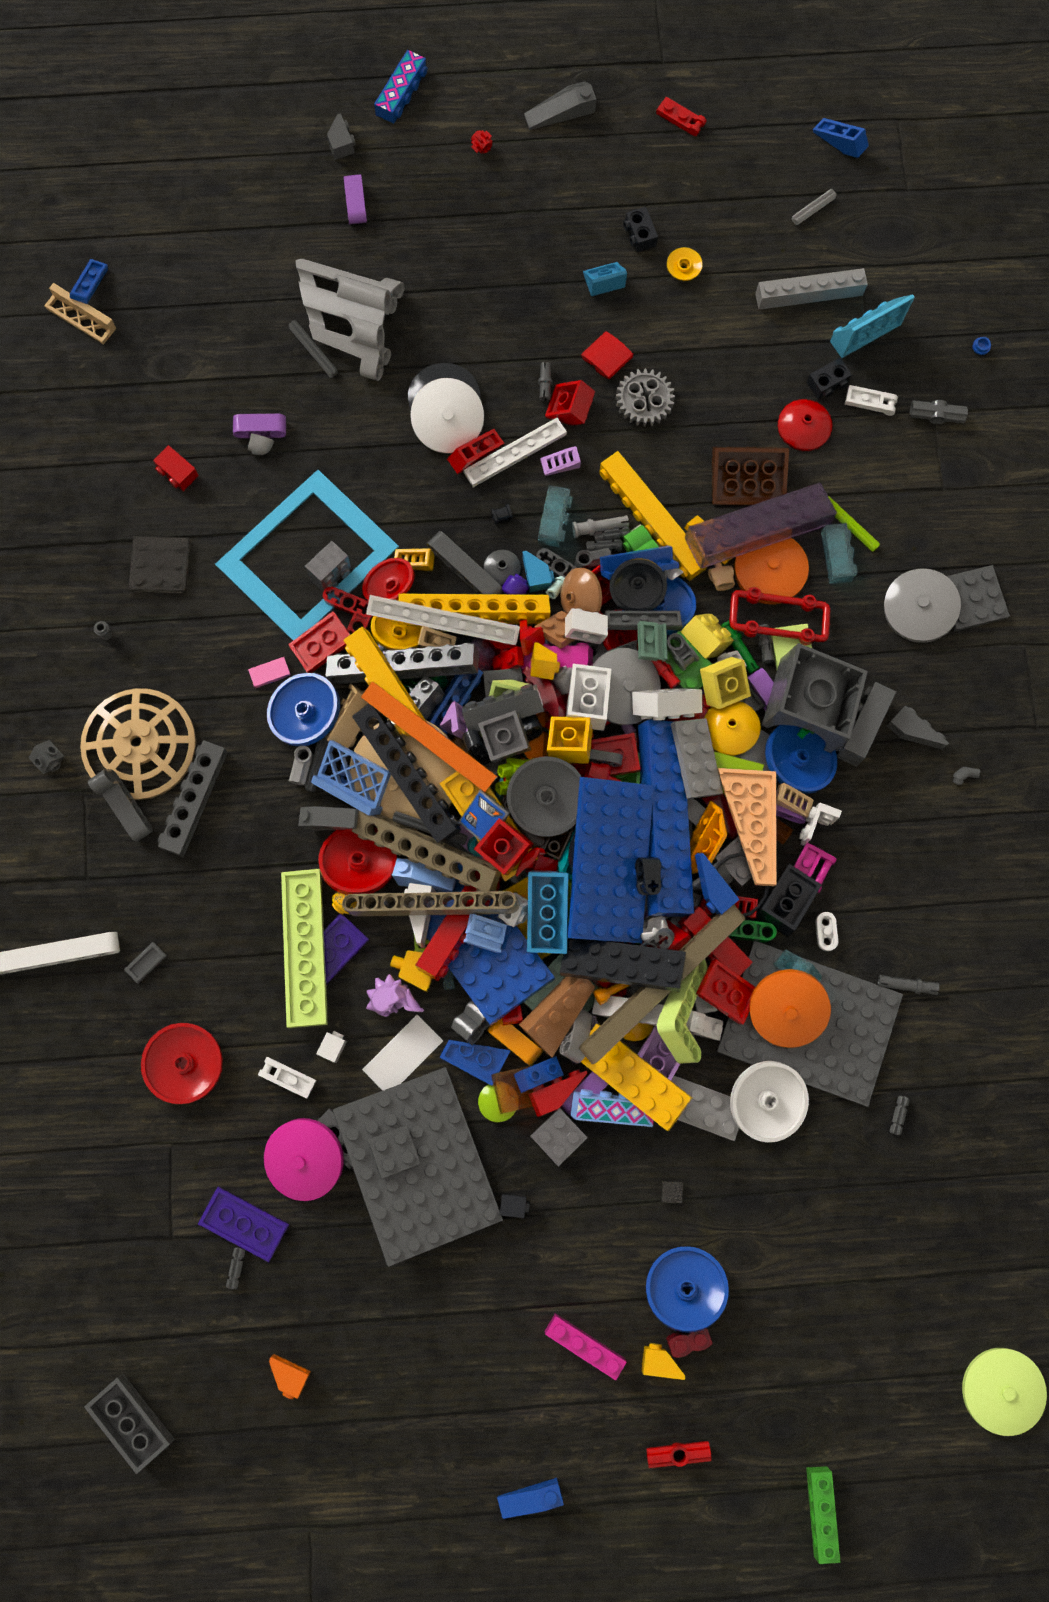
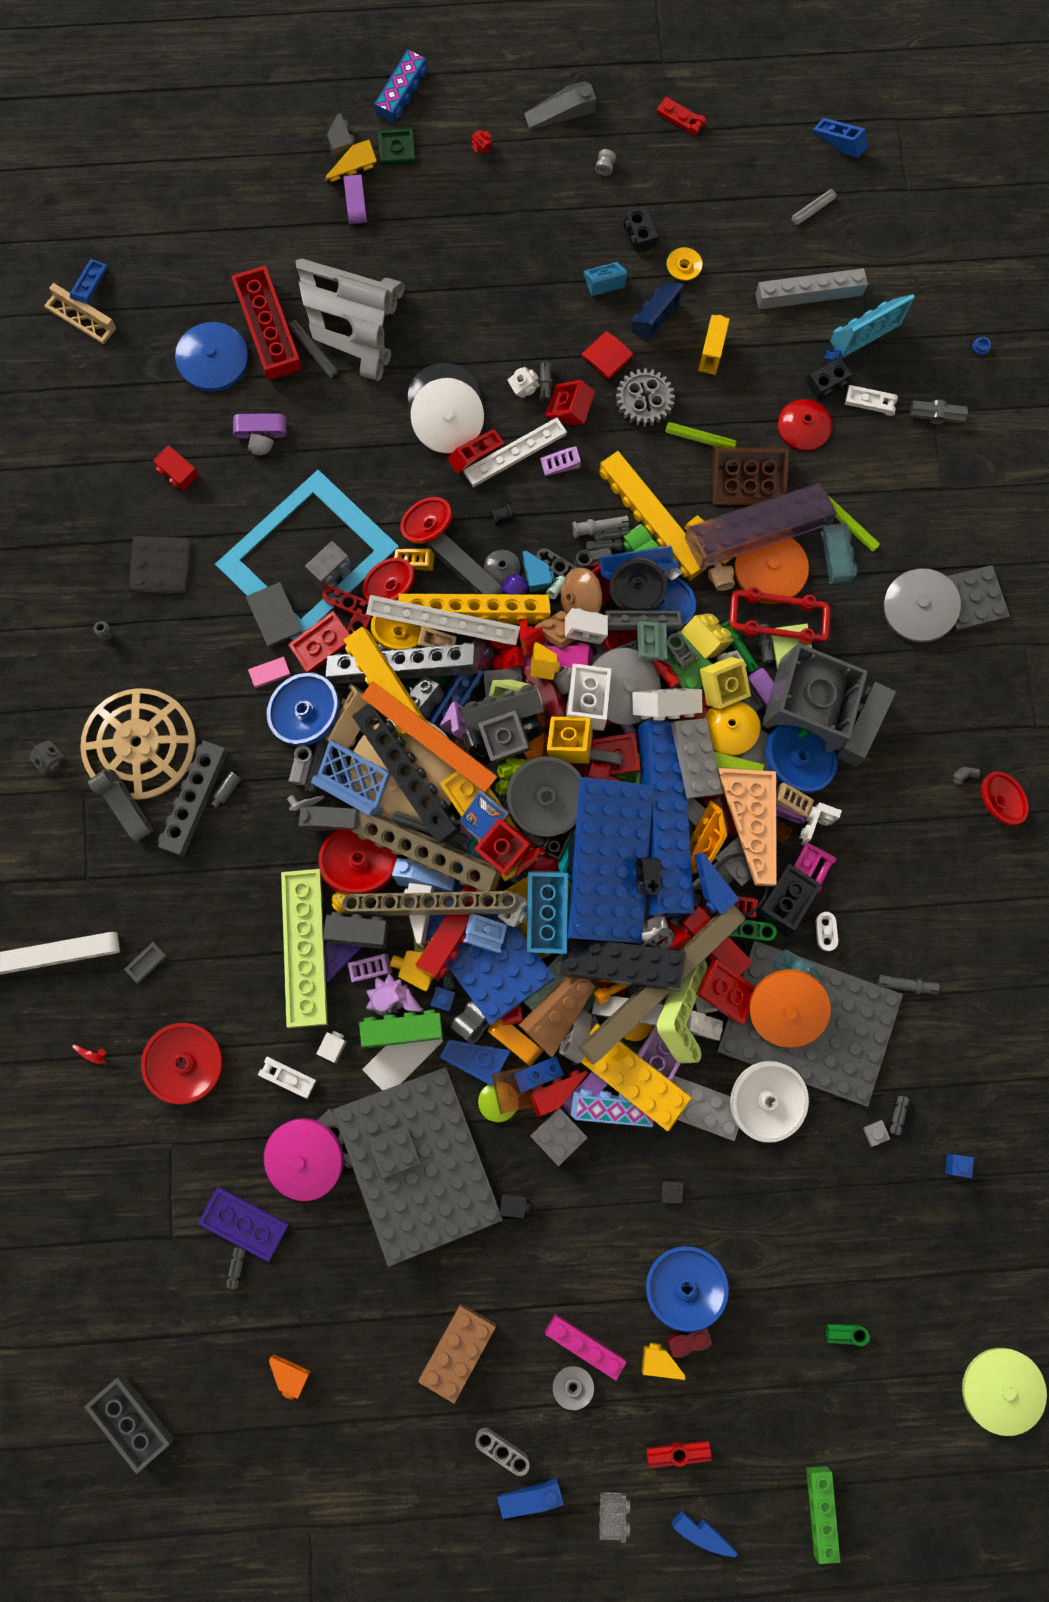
clear light blue brick [538,485,573,547] -> none
dark grey slope [887,705,949,749] -> none
none -> red bar [72,1044,106,1064]
none -> blue dish [175,322,249,392]
none -> dark grey cylinder [211,771,241,808]
none -> red brick [231,265,302,380]
none -> dark grey tile [245,582,303,647]
none -> light grey bar [287,795,324,811]
none -> dark grey brick [323,912,388,949]
none -> yellow slope [325,140,376,182]
none -> lavender slope [348,954,392,982]
none -> bright green brick [359,1010,443,1048]
none -> dark green tile [378,128,415,165]
none -> red dish [400,497,452,543]
none -> medium nougat brick [418,1303,496,1403]
none -> blue plate [430,987,455,1012]
none -> light grey beam [476,1428,529,1476]
none -> white brick [508,367,540,398]
none -> light grey dish [553,1366,594,1410]
none -> light grey wheel [595,149,616,176]
none -> clear bracket [599,1493,630,1543]
none -> dark blue slope [631,283,683,343]
none -> lime axle [666,422,736,447]
none -> blue slope [671,1510,738,1557]
none -> yellow brick [698,315,729,375]
none -> blue plate [824,349,842,363]
none -> green piece [826,1324,870,1346]
none -> light grey plate [863,1120,890,1147]
none -> blue brick [945,1154,974,1178]
none -> red dish [981,771,1029,826]

